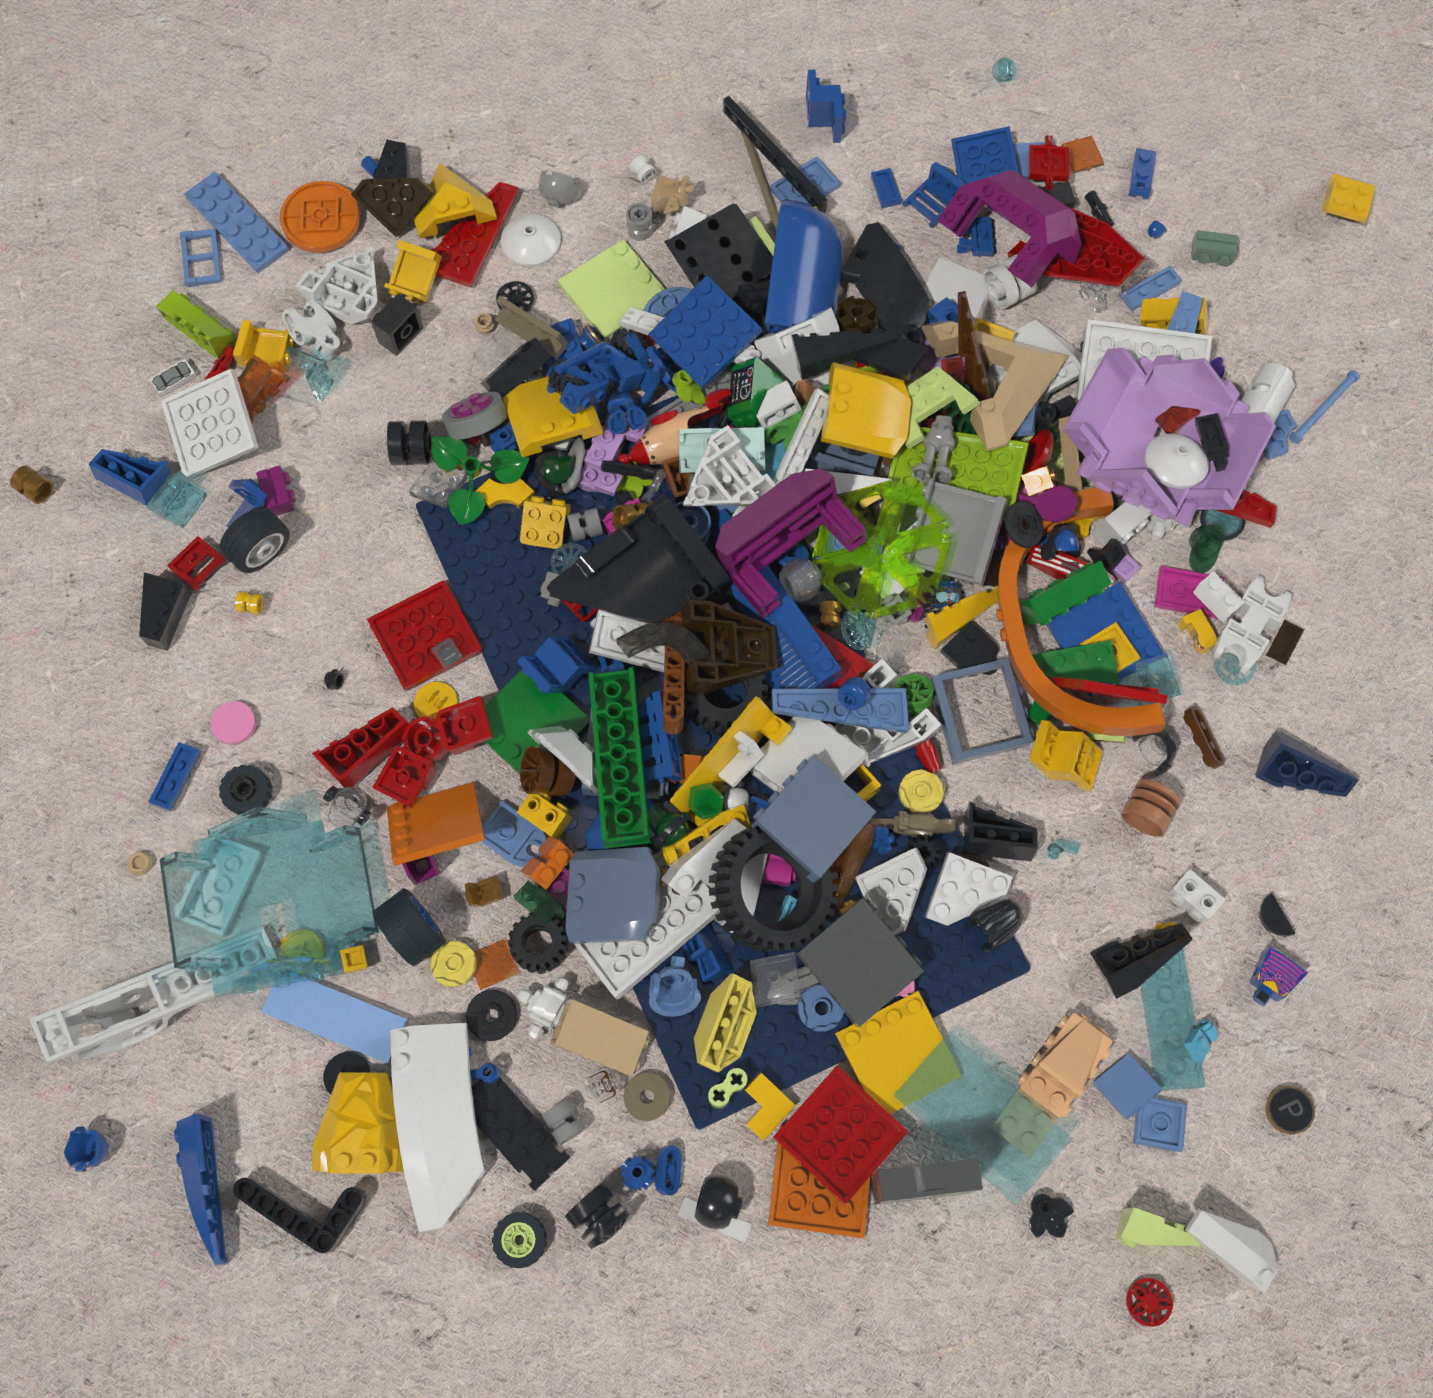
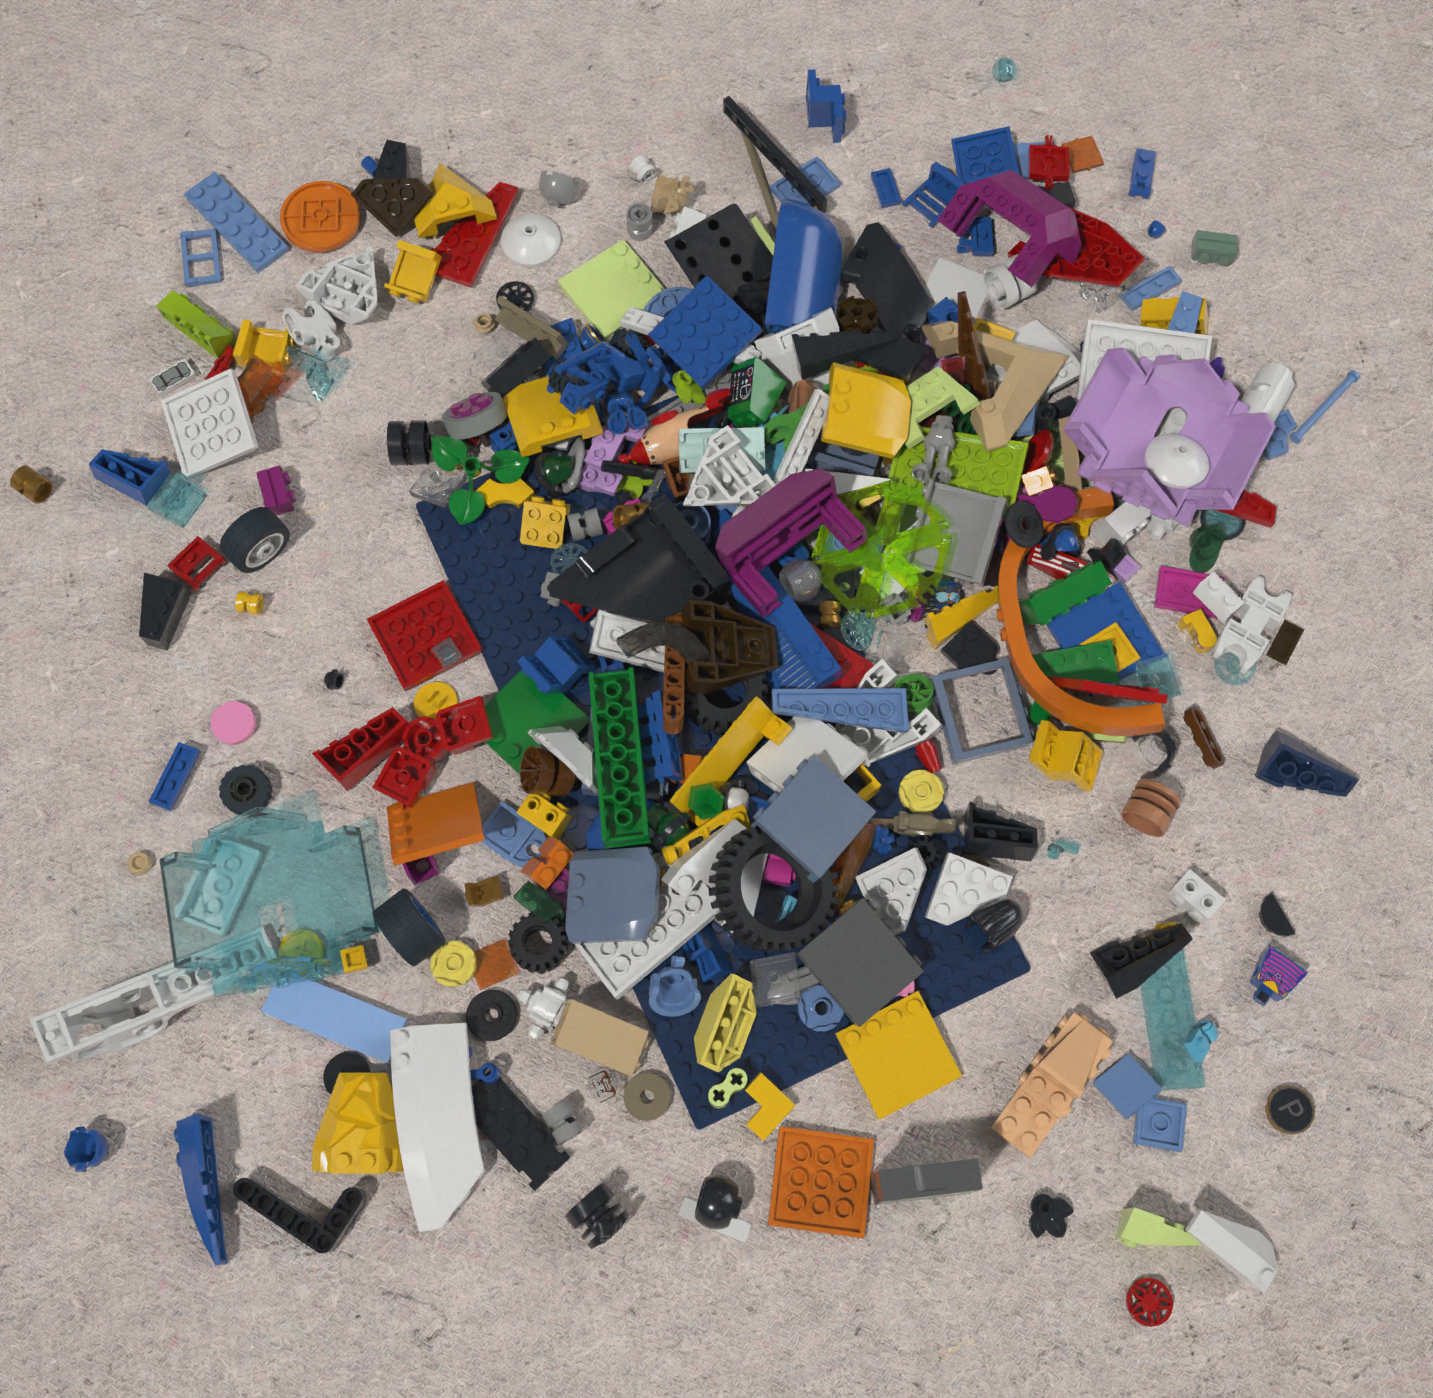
blue bracket [227,479,267,527] -> none
clear cap [323,786,372,831] -> none
pearl dark grey brick [371,293,423,356] -> none
black wheel [492,1212,547,1268] -> none
blue brick [620,1155,655,1192] -> none
blue plate [655,1146,682,1195] -> none
white bracket [718,730,764,787] -> none
white slope [757,380,802,430] -> none
red plate [773,1066,909,1206] -> none
blue head [838,677,871,710] -> none
clear light blue piece [894,1031,1073,1206] -> none
black pin [1084,190,1114,227] -> none
clear red tile [1155,406,1201,434] -> none
black hinge [1194,413,1229,472] -> none
yellow bracket [1321,174,1376,223] -> none

